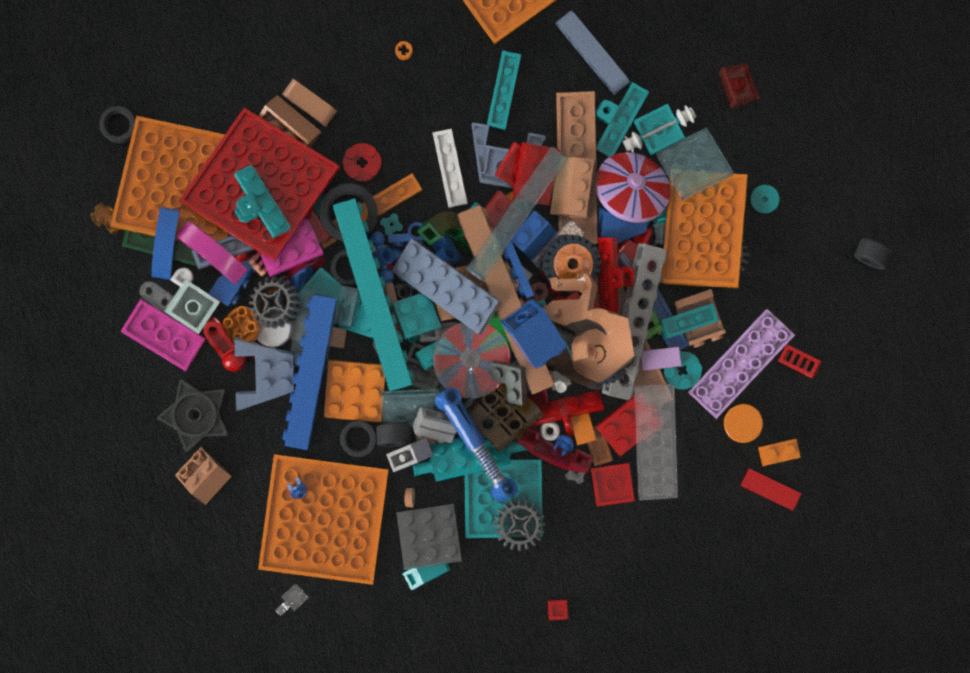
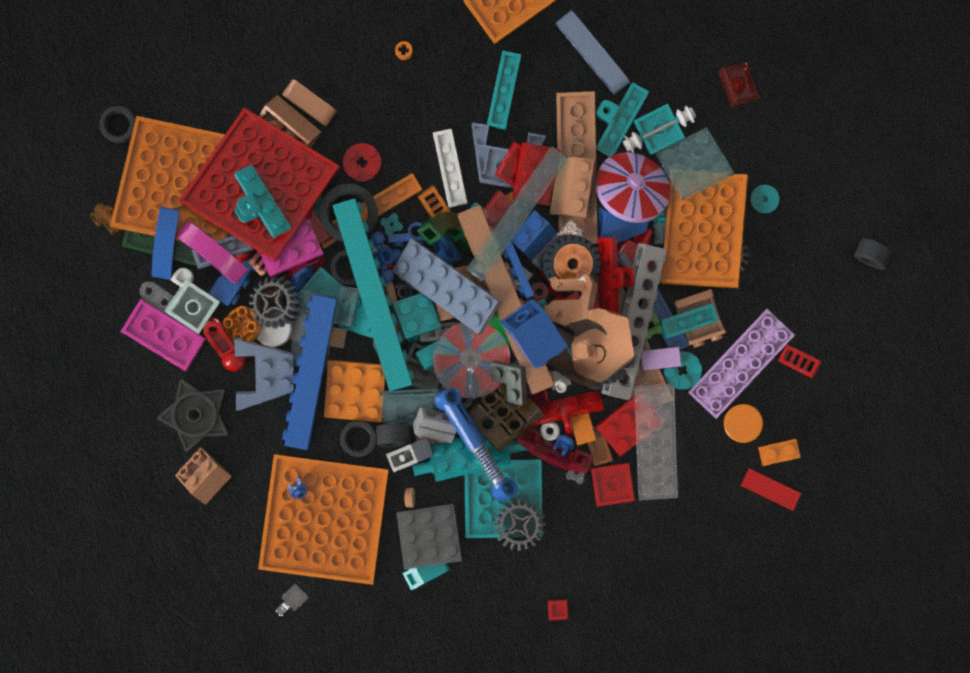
none -> orange slope [417,185,451,218]

